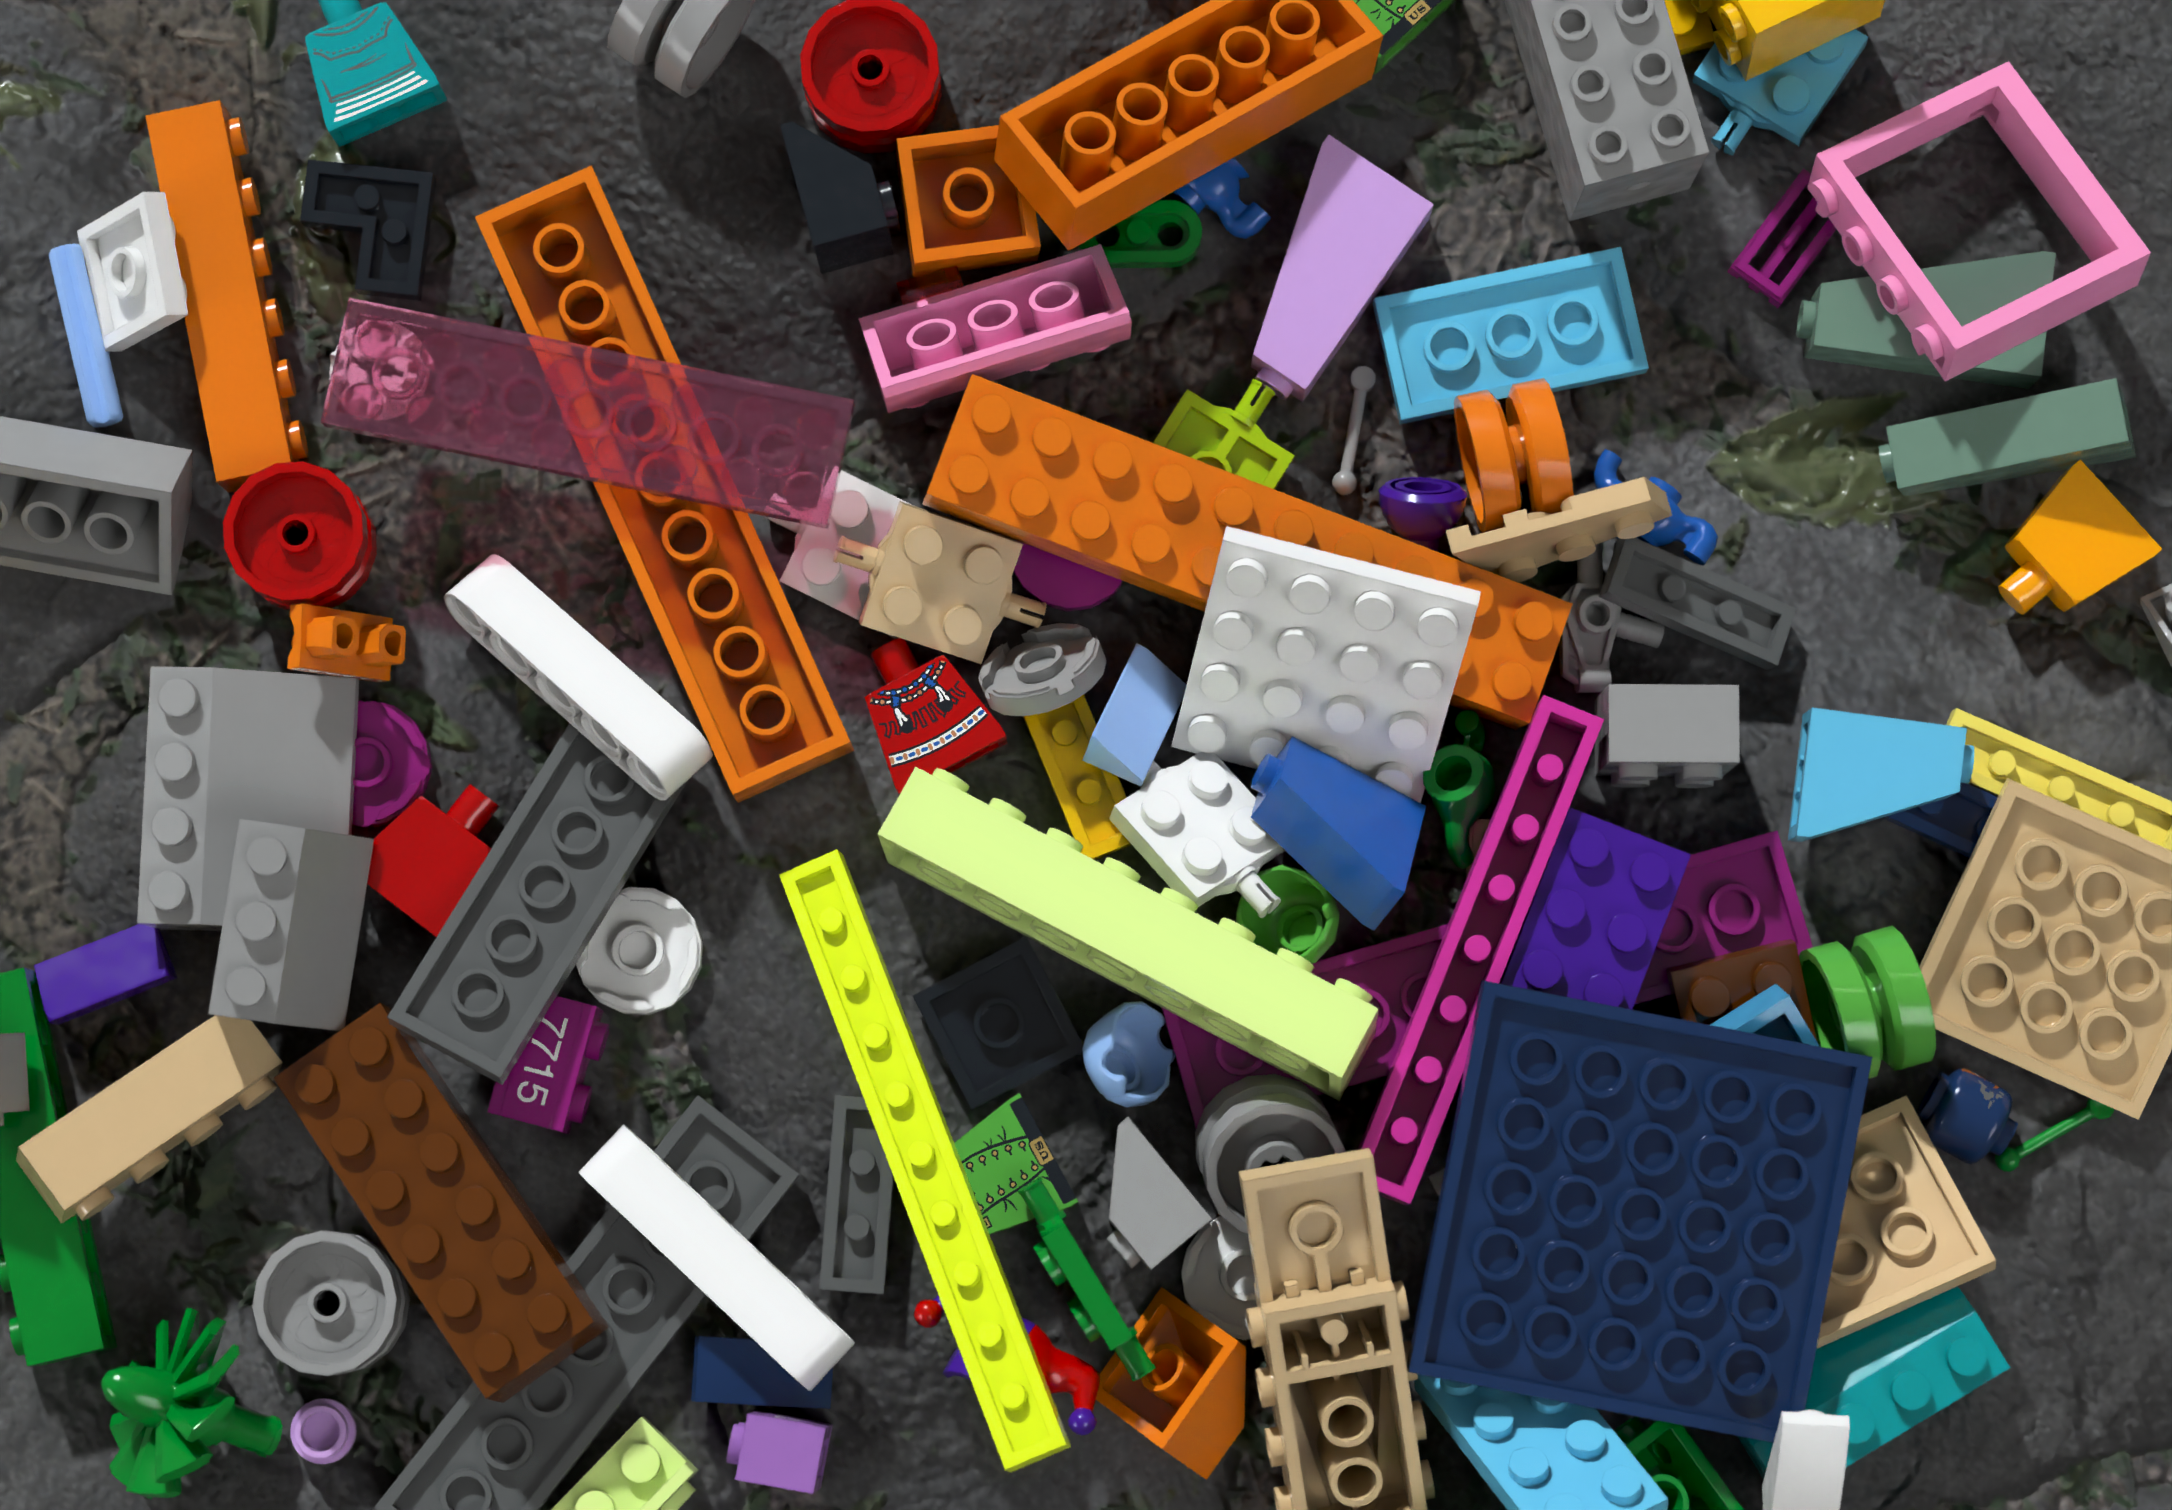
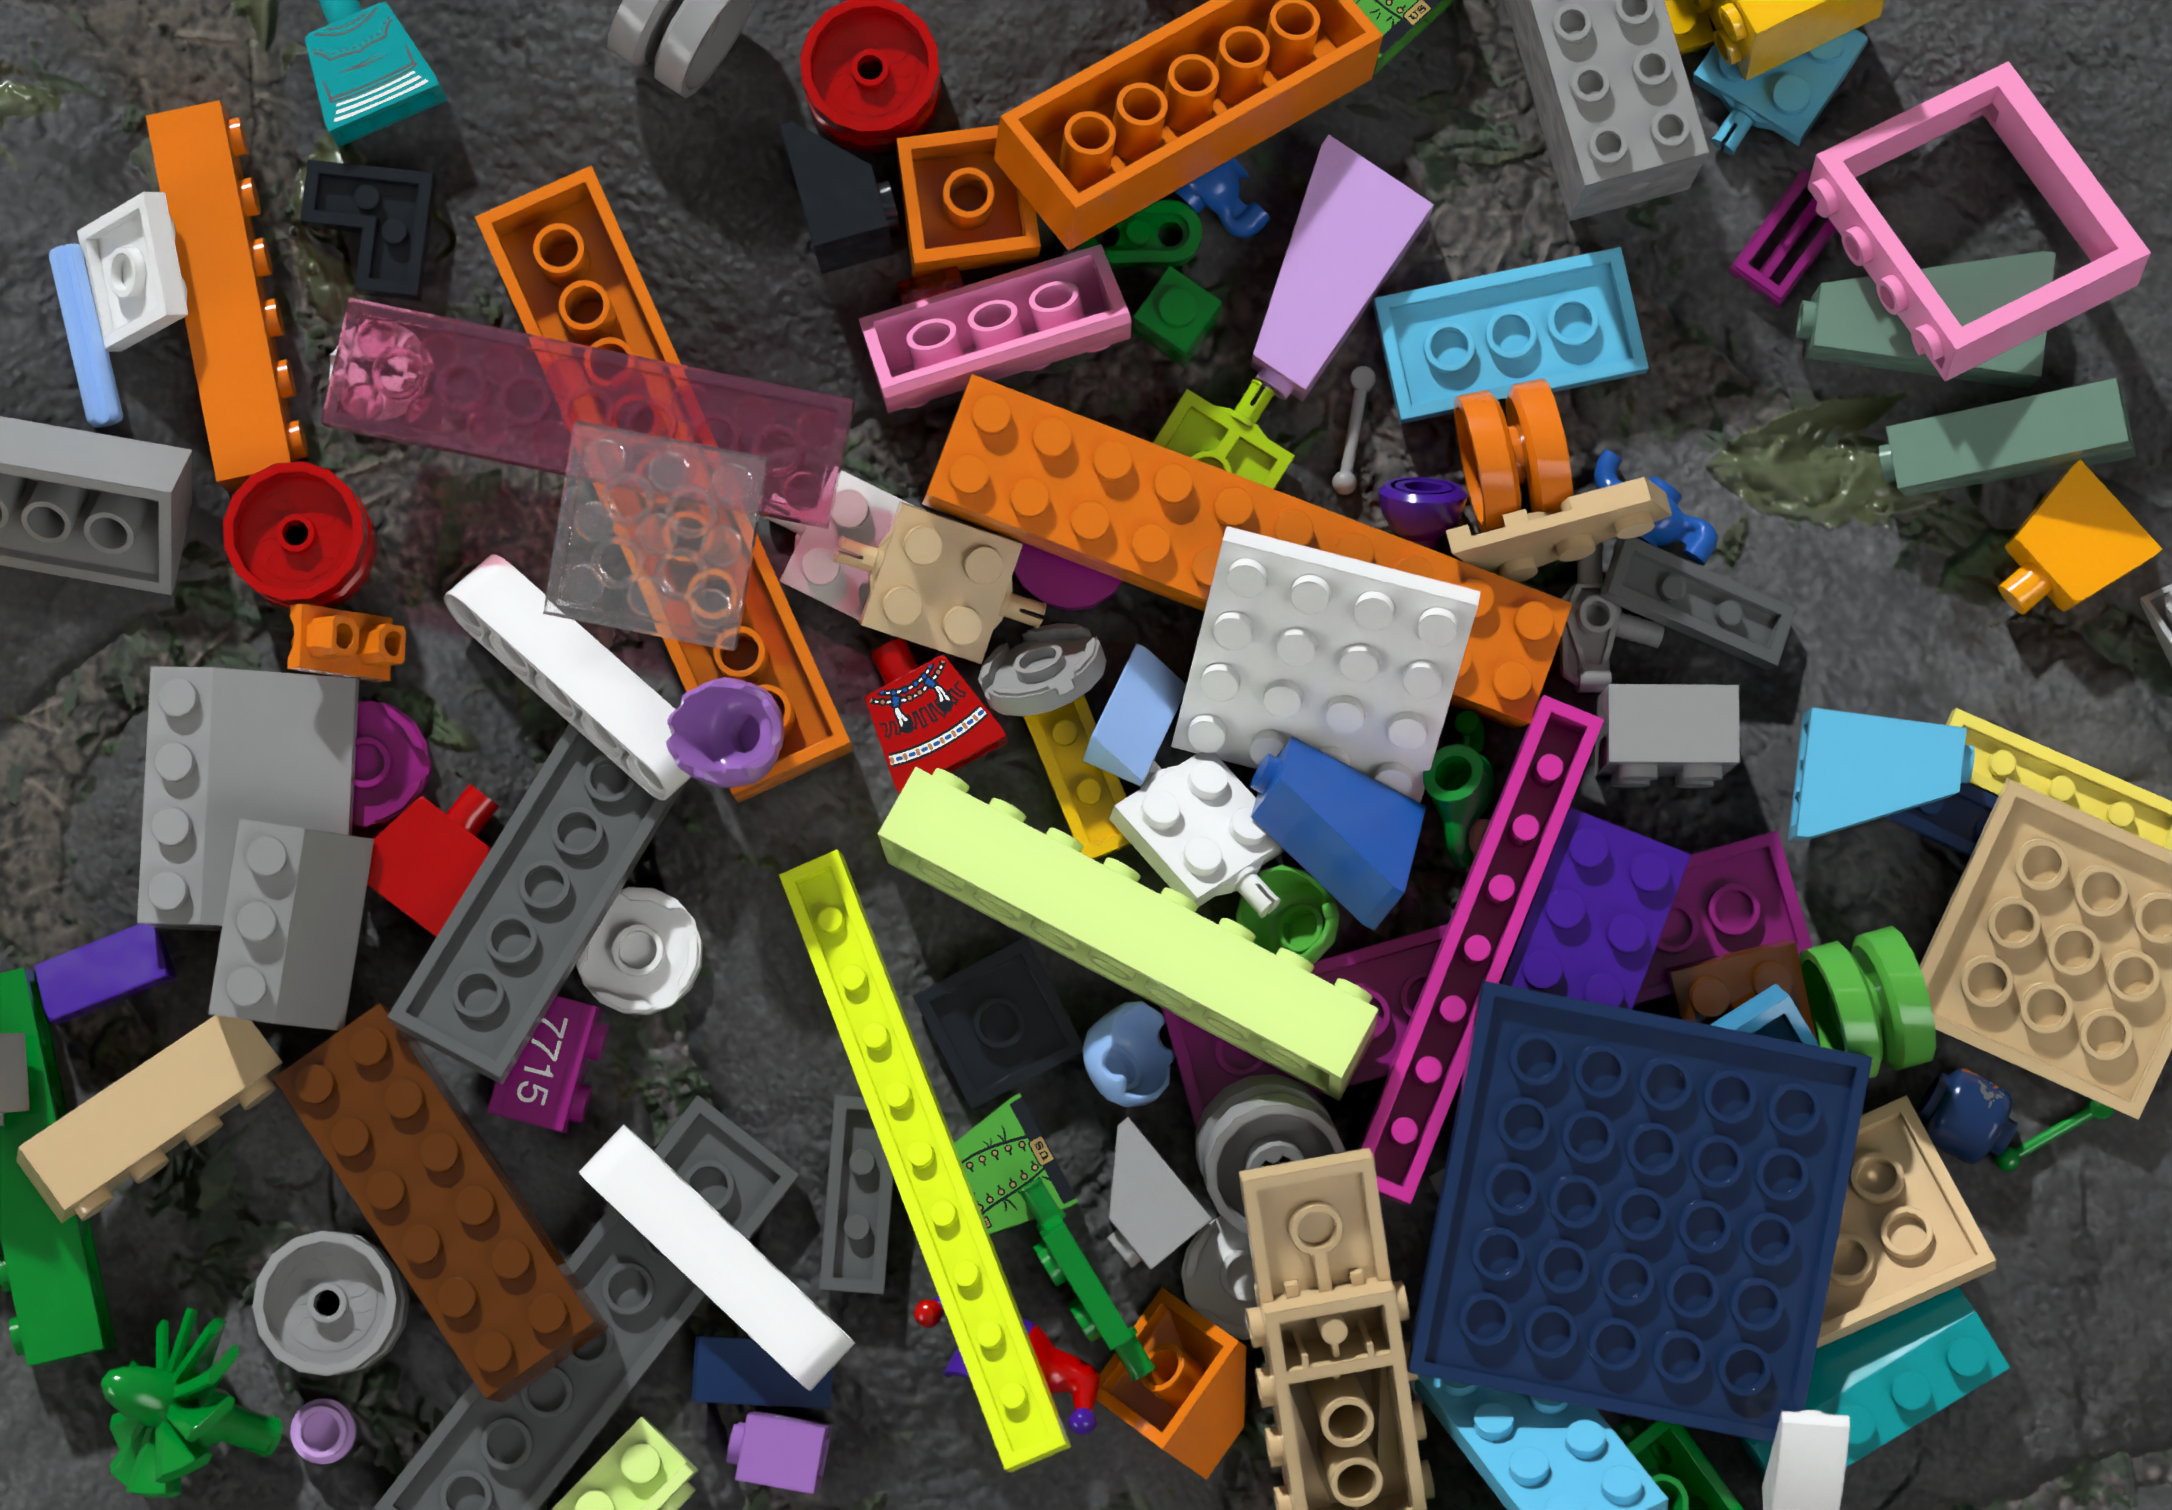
none -> clear plate [543,420,770,651]
none -> medium lavender hair [666,677,784,788]
none -> green brick [1133,266,1222,368]

